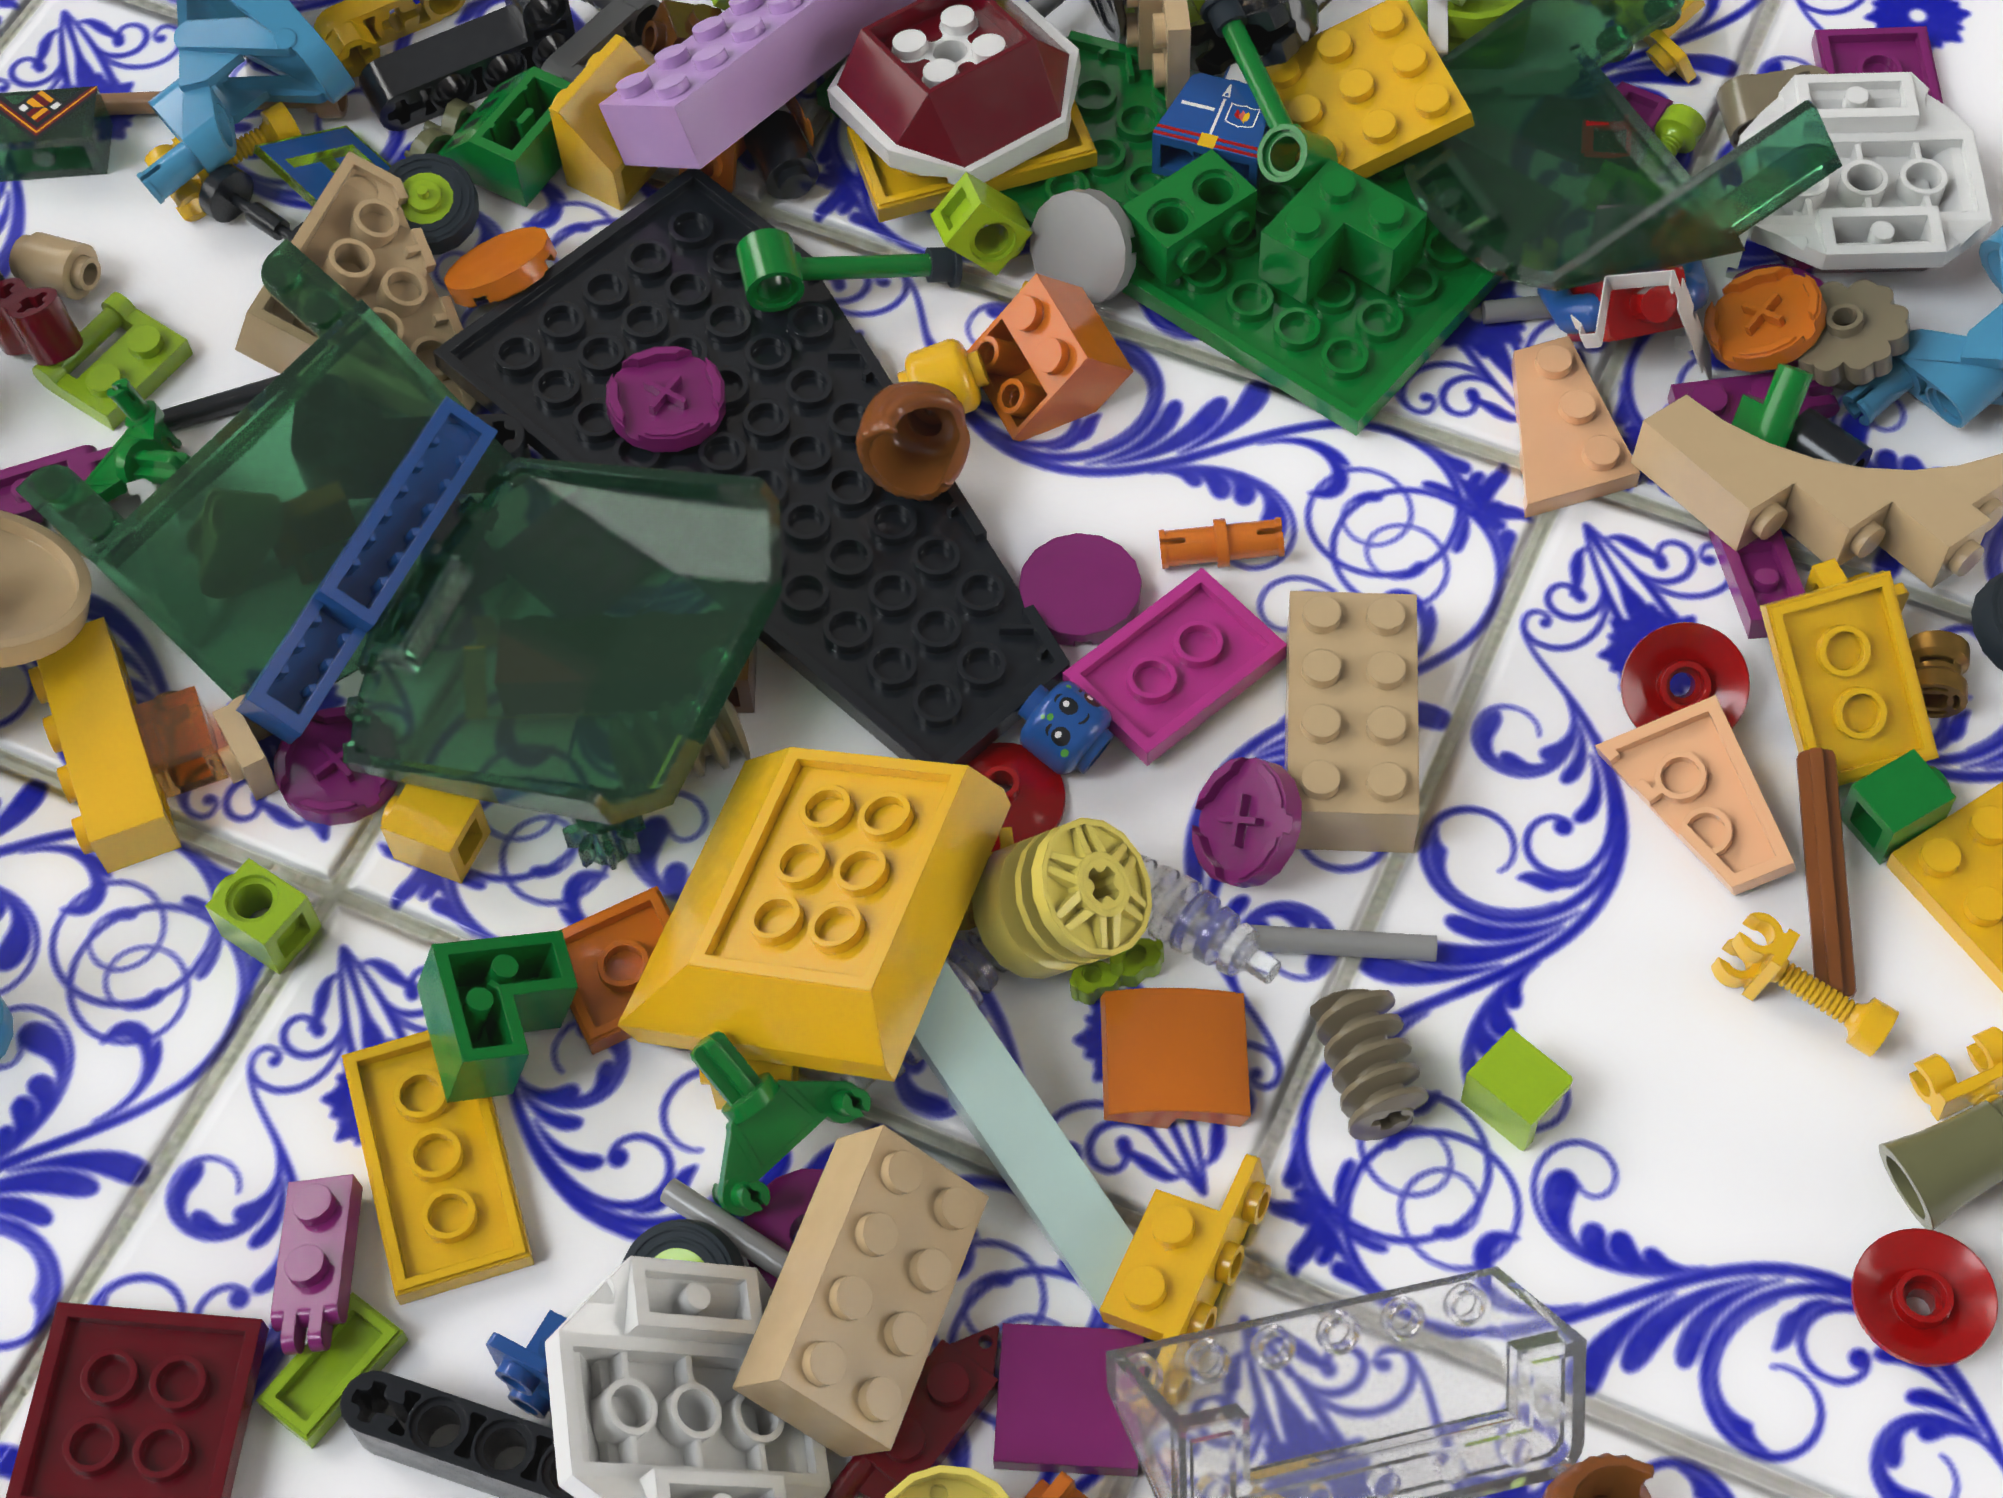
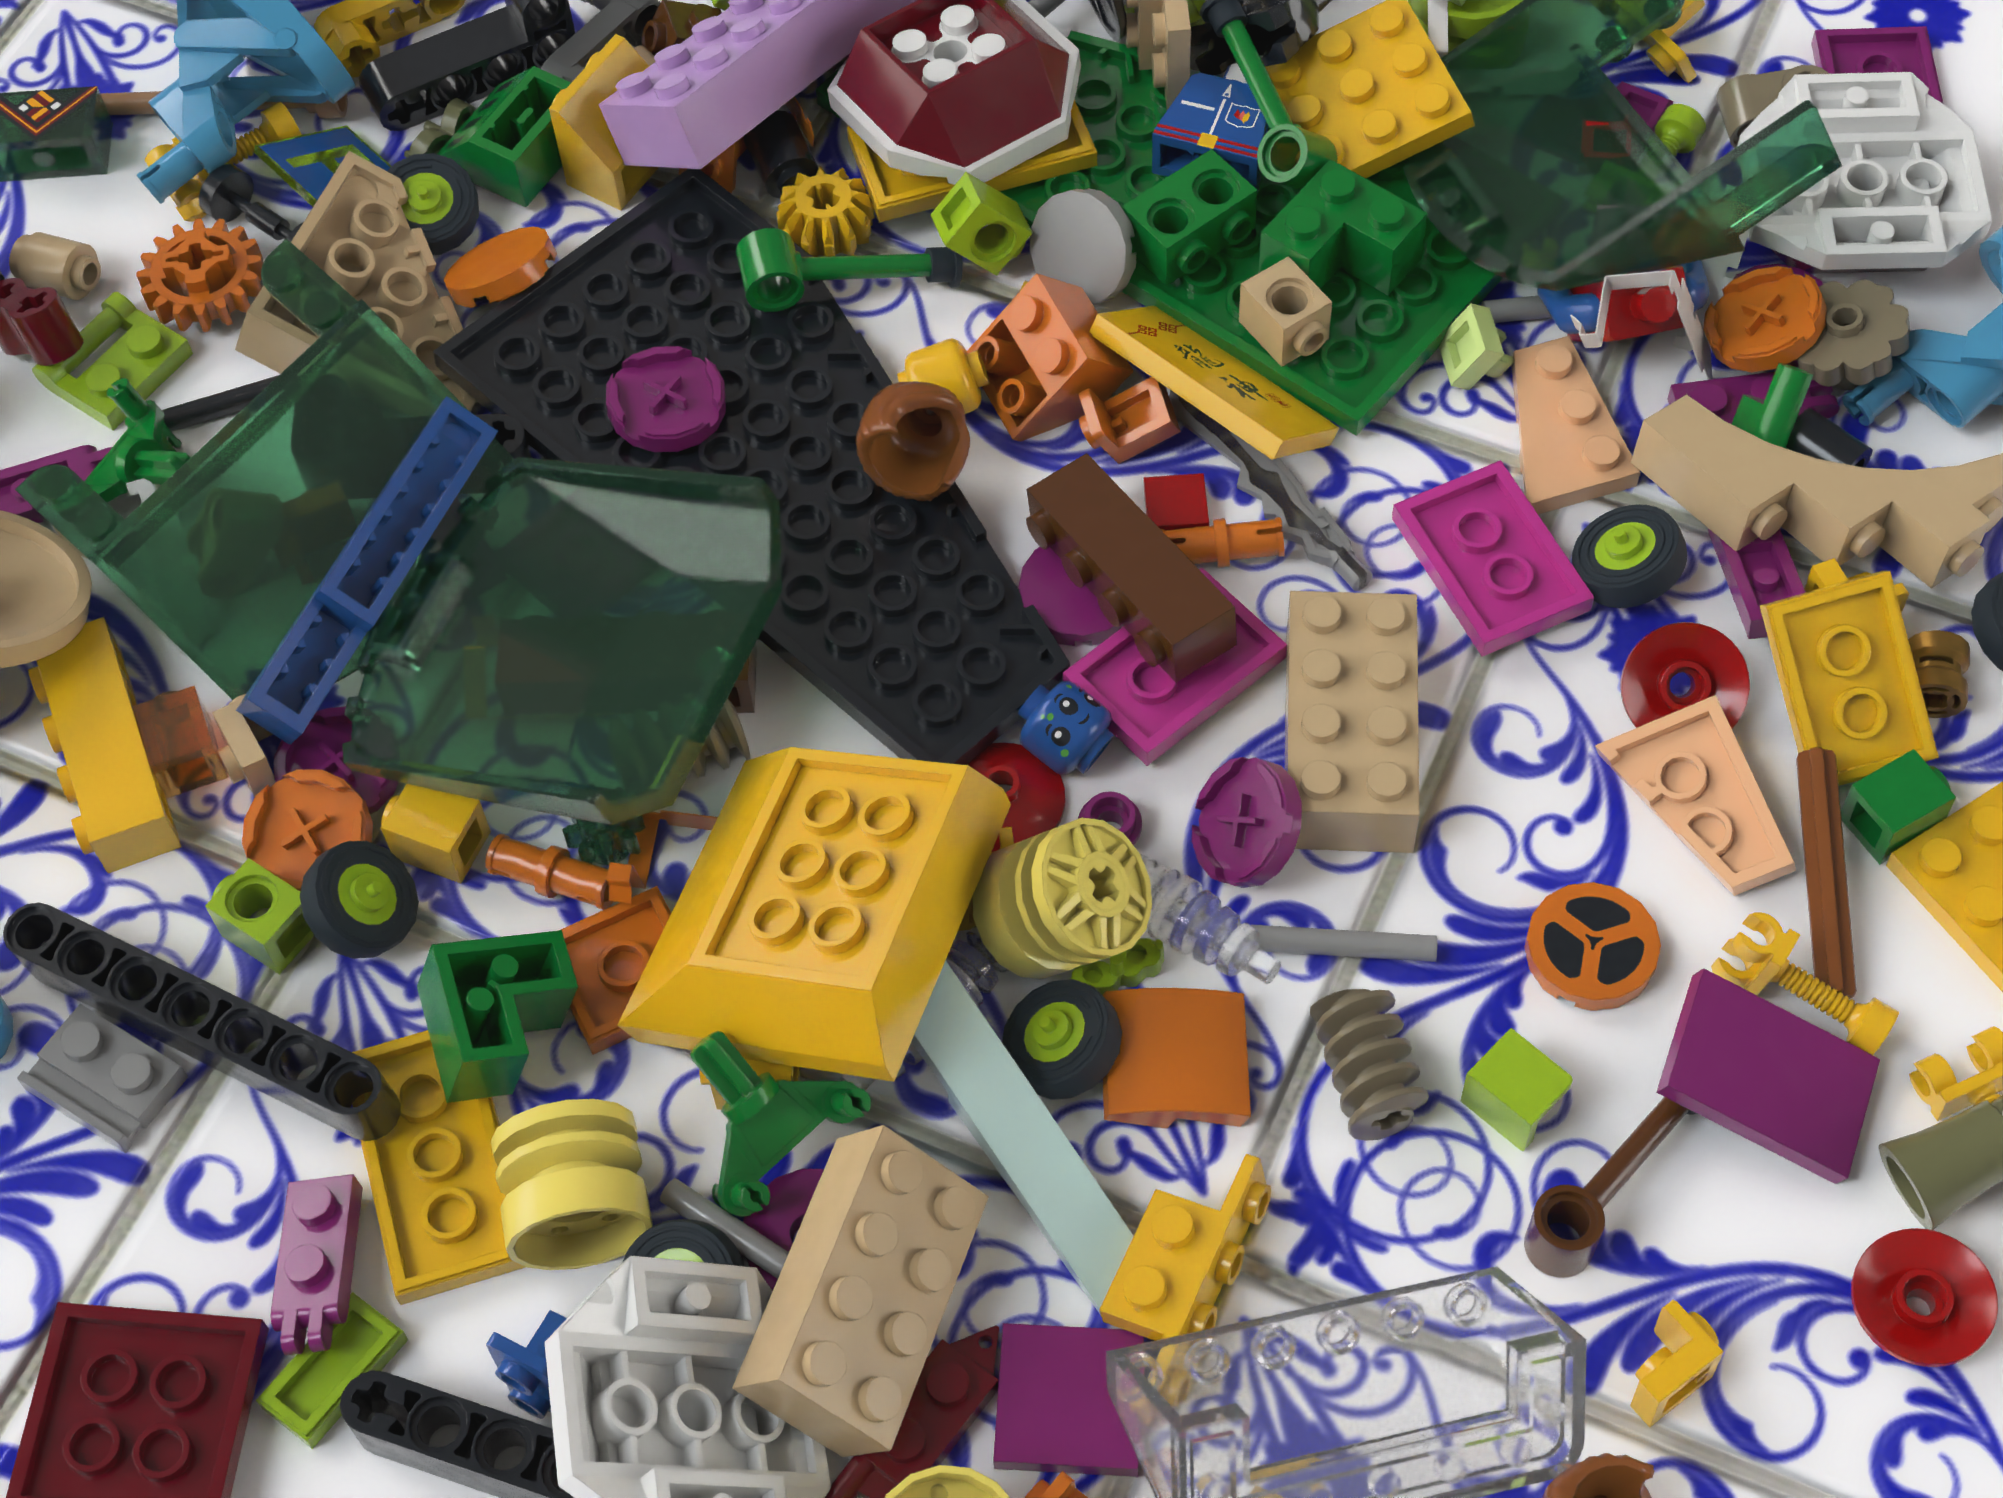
none -> black beam [3,902,401,1141]
none -> light grey plate [17,1003,188,1153]
none -> orange gear [136,218,268,332]
none -> orange tile [242,769,373,892]
none -> black wheel [300,841,419,959]
none -> orange pin [485,834,613,910]
none -> light yellow wheel [491,1099,653,1270]
none -> orange piece [606,805,718,904]
none -> yellow gear [776,166,875,257]
none -> black wheel [1002,979,1122,1100]
none -> reddish brown brick [1026,453,1237,683]
none -> orange bracket [1078,377,1181,464]
none -> magenta plate [1078,791,1142,845]
none -> yellow tile [1089,306,1339,460]
none -> red tile [1143,473,1209,530]
none -> light grey sword [1169,390,1373,591]
none -> tan brick [1239,256,1332,367]
none -> dark pink plate [1392,460,1594,657]
none -> yellowish green tile [1439,303,1514,390]
none -> orange tile [1524,882,1661,1011]
none -> reddish brown piece [1524,1097,1696,1278]
none -> black wheel [1572,504,1687,608]
none -> yellow bracket [1630,1299,1724,1428]
none -> magenta tile [1656,968,1880,1184]

